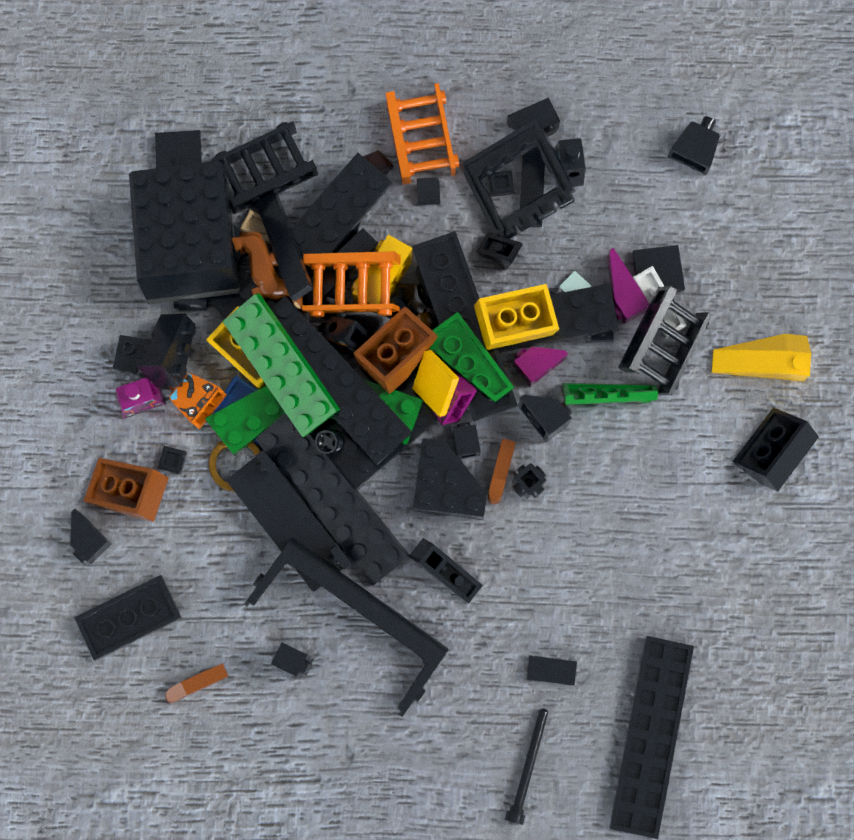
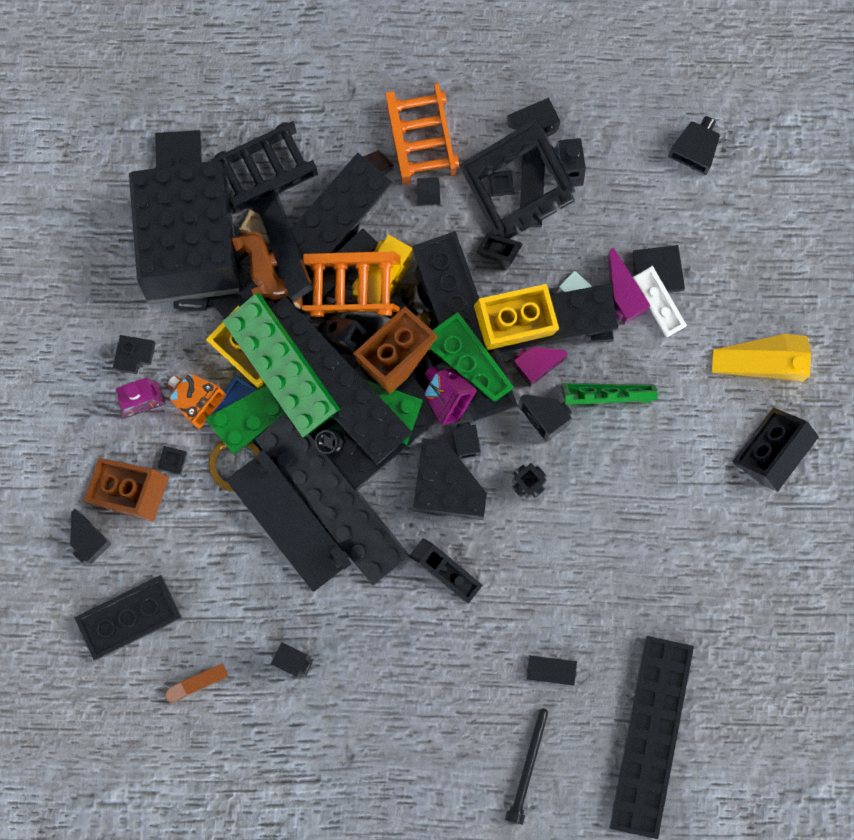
black wedge [136,313,196,387] -> none
black piece [244,537,449,717] -> none
yellow tile [412,350,459,417] -> none
dark orange piece [487,438,516,504] -> none
black fence [618,286,712,395] -> none

